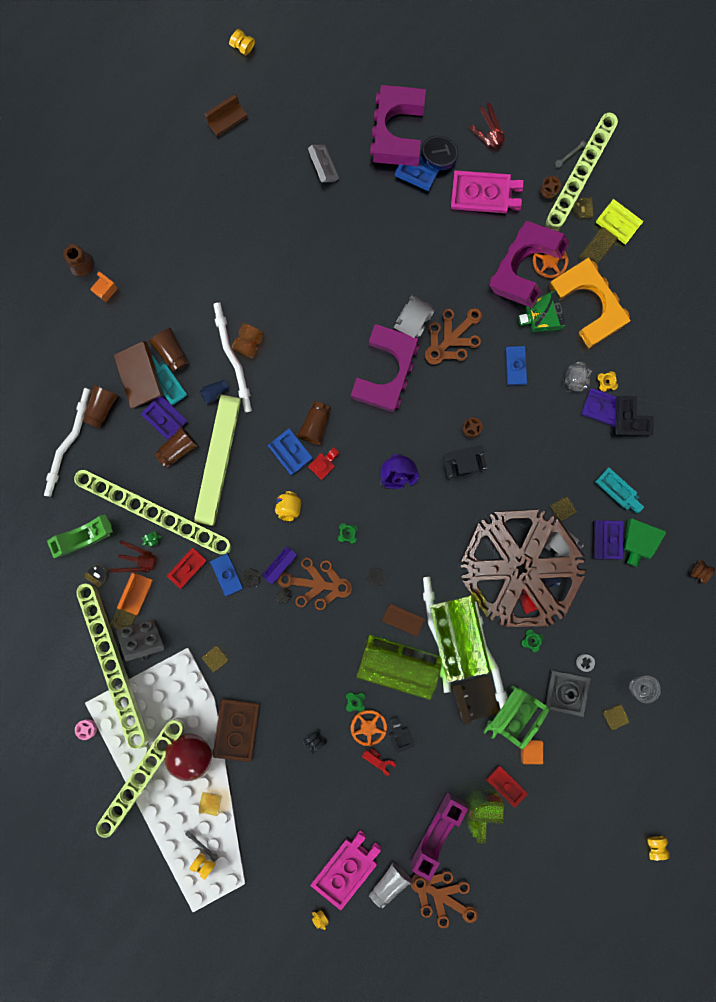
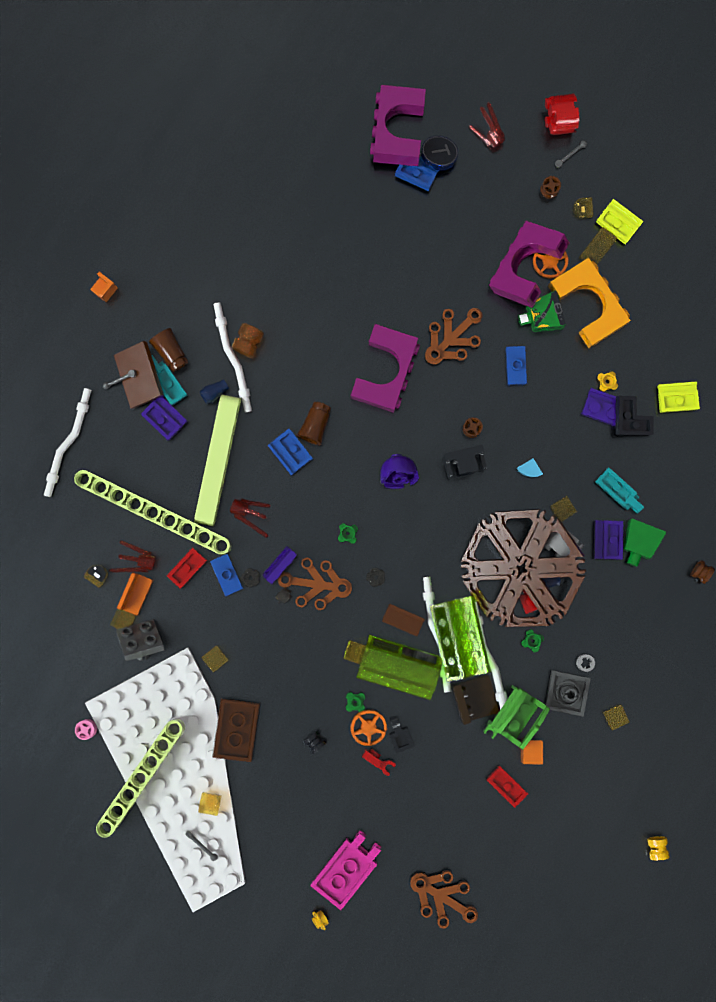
bright green arch [47,514,113,559] -> none
reddish brown plant [63,244,94,276] -> none
yellowish green beam [76,583,149,749] -> none
reddish brown plant [82,385,118,428] -> none
green plate [142,531,162,547] -> none
reddish brown plant [154,426,198,468] -> none
dark red piece [164,733,212,781] -> none
yellow wheel [189,852,216,880] -> none
reddish brown panel [204,94,248,137] -> none
yellow wheel [229,29,255,56] -> none
yellow head [275,491,302,521] -> none
light grey plate [308,145,339,182] -> none
red plate [308,447,340,480] -> none
light grey plant [369,863,413,909] -> none
light grey brick [393,294,435,338] -> none
magenta arch [410,792,468,881] -> none
dark pink tile [451,171,524,213] -> none
clear neon green brick [465,790,504,844] -> none
yellowish green beam [545,113,618,231] -> none
clear head [565,362,592,392] -> none
clear plant [629,675,661,704] -> none
none -> dark grey hinge [103,370,137,389]
none -> clear red plant [230,498,270,538]
none -> clear yellow tile [343,640,366,664]
none -> medium azure tile [516,458,543,477]
none -> red brick [545,93,579,135]
none -> neon yellow plate [657,382,700,413]

